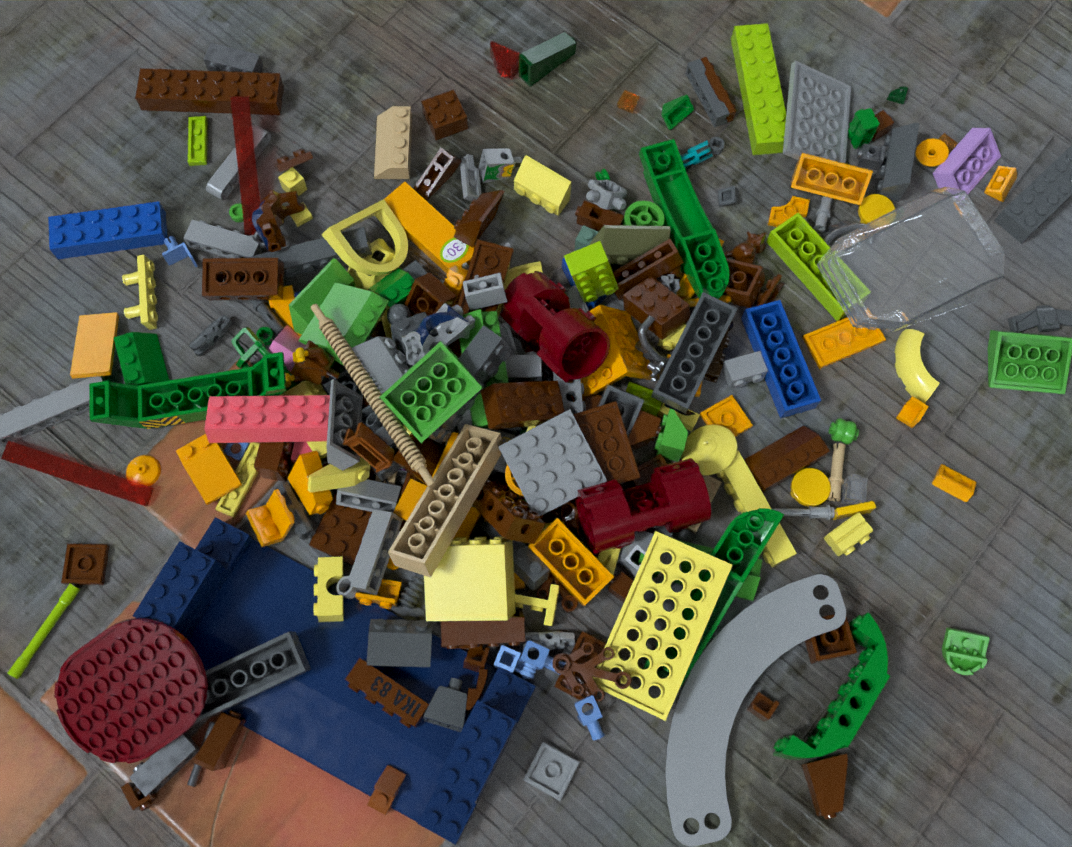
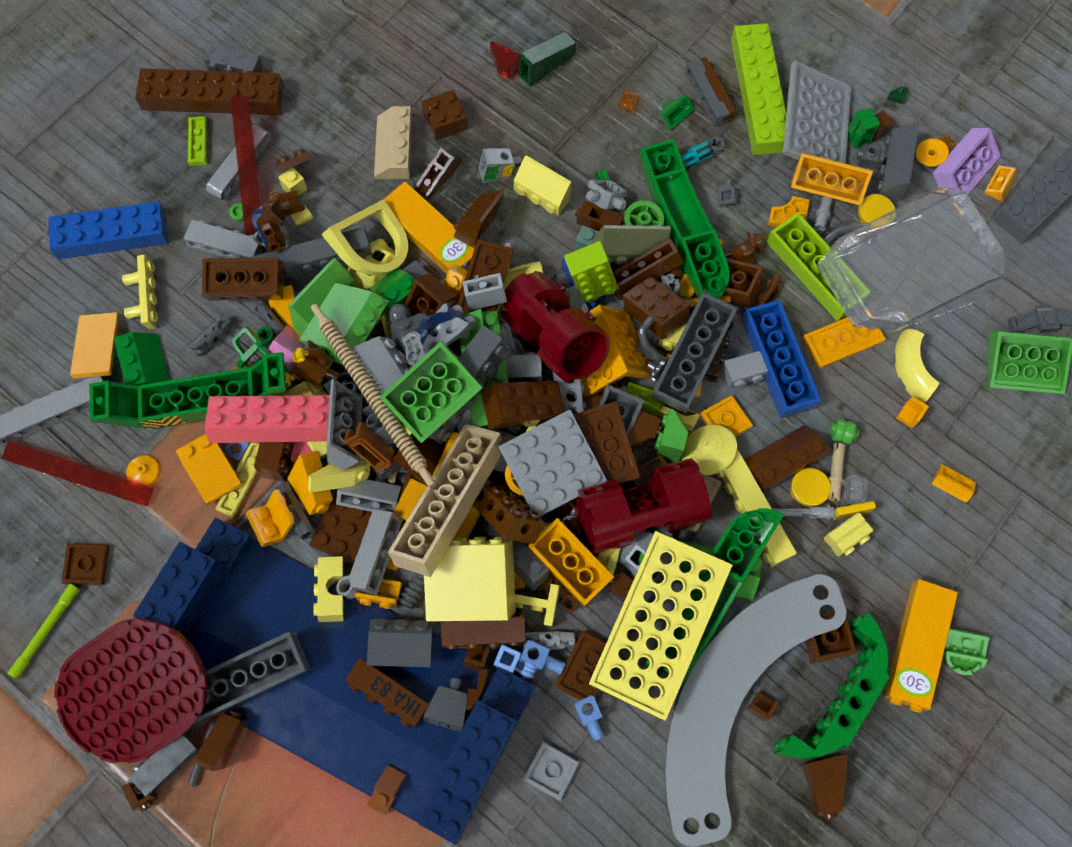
medium blue bracket [162,236,198,268] -> none
light grey hinge [460,154,481,201] -> none
reddish brown plant [552,642,632,702] -> none
none -> light orange brick [884,579,958,713]

